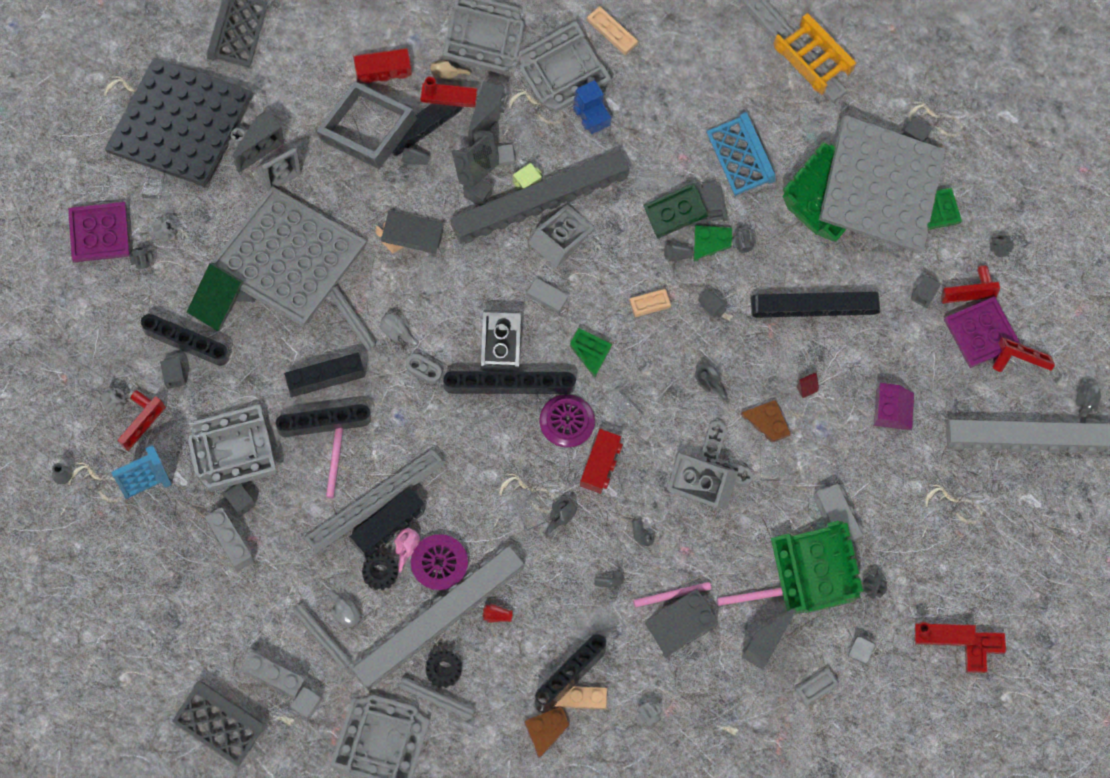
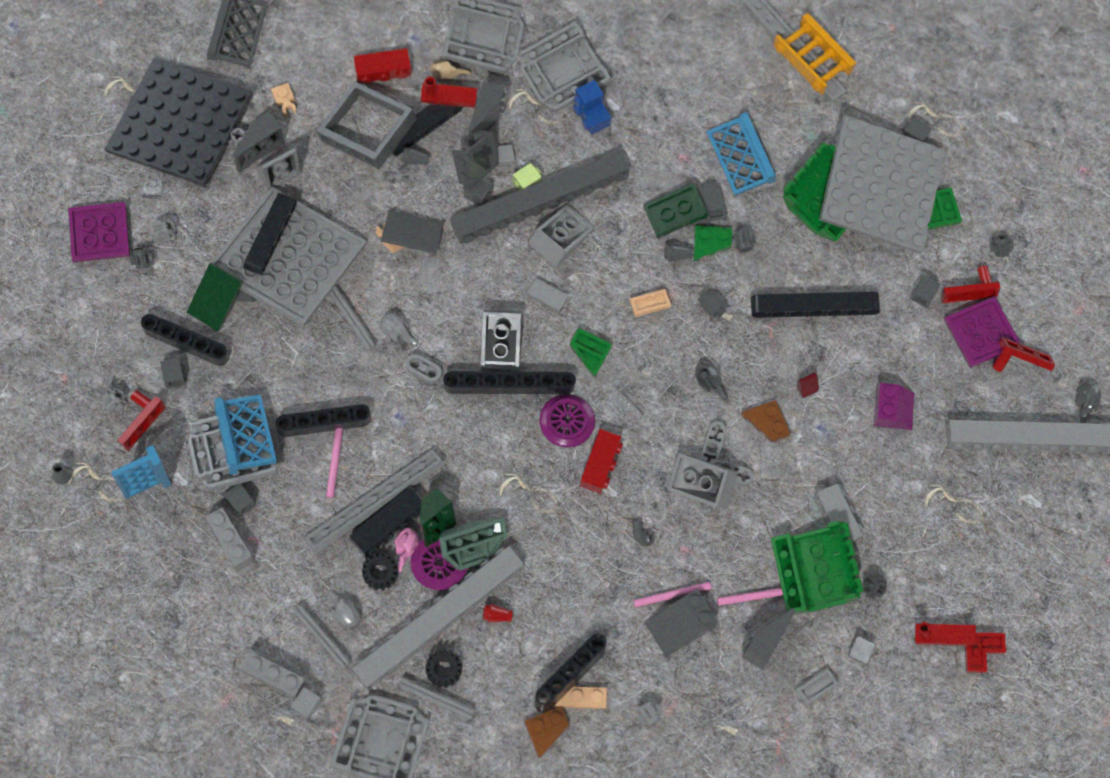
dark grey fence [172,680,268,767] -> none
black brick [284,352,365,398] -> none
dark grey piece [546,497,577,537] -> none
light nougat plate [587,6,638,55] -> none
dark grey arm [594,572,623,587] -> none
none -> dark azure fence [214,395,277,475]
none -> black beam [243,193,297,276]
none -> light nougat plate [271,83,296,117]
none -> dark green slope [419,488,456,548]
none -> sand green wedge [439,517,507,570]

